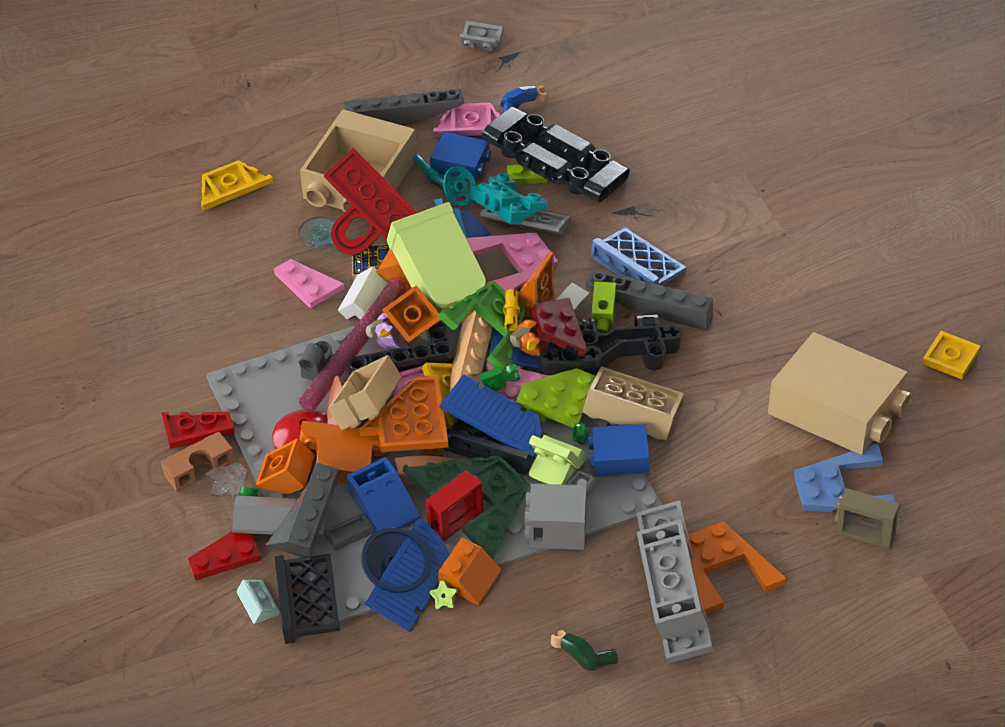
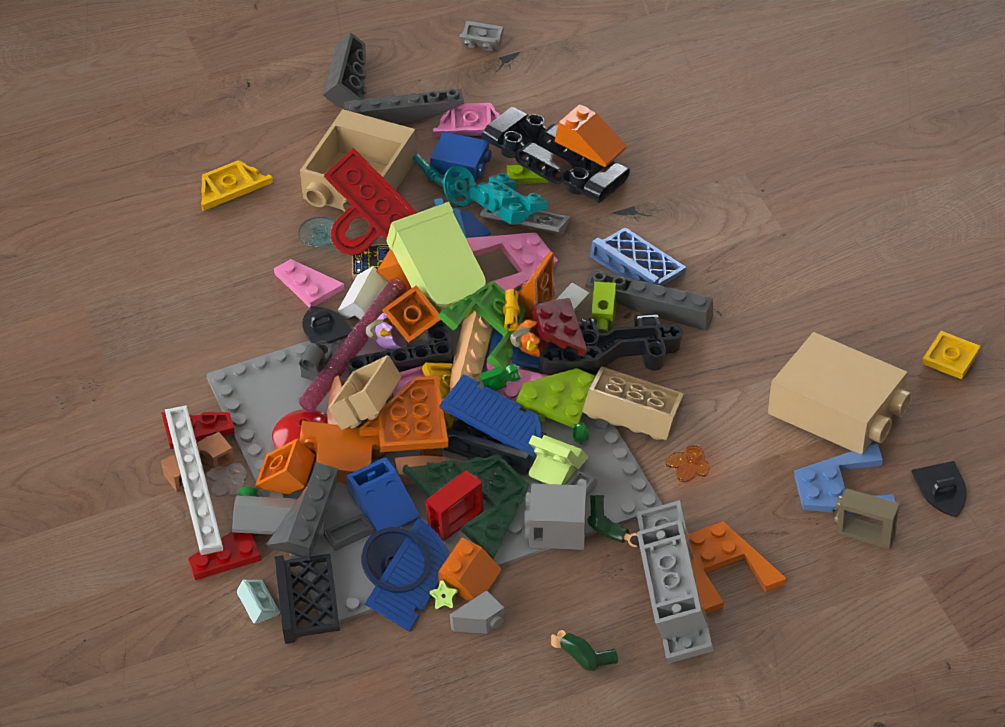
blue arm [500,86,548,113] -> none
blue brick [588,424,649,476] -> none
none -> white tile [165,405,223,555]
none -> black shield [302,306,354,344]
none -> dark grey wedge [323,33,367,107]
none -> light grey slope [450,590,505,634]
none -> orange slope [555,105,627,167]
none -> dark green arm [587,495,638,547]
none -> clear orange plate [665,445,710,482]
none -> black shield [911,461,966,517]

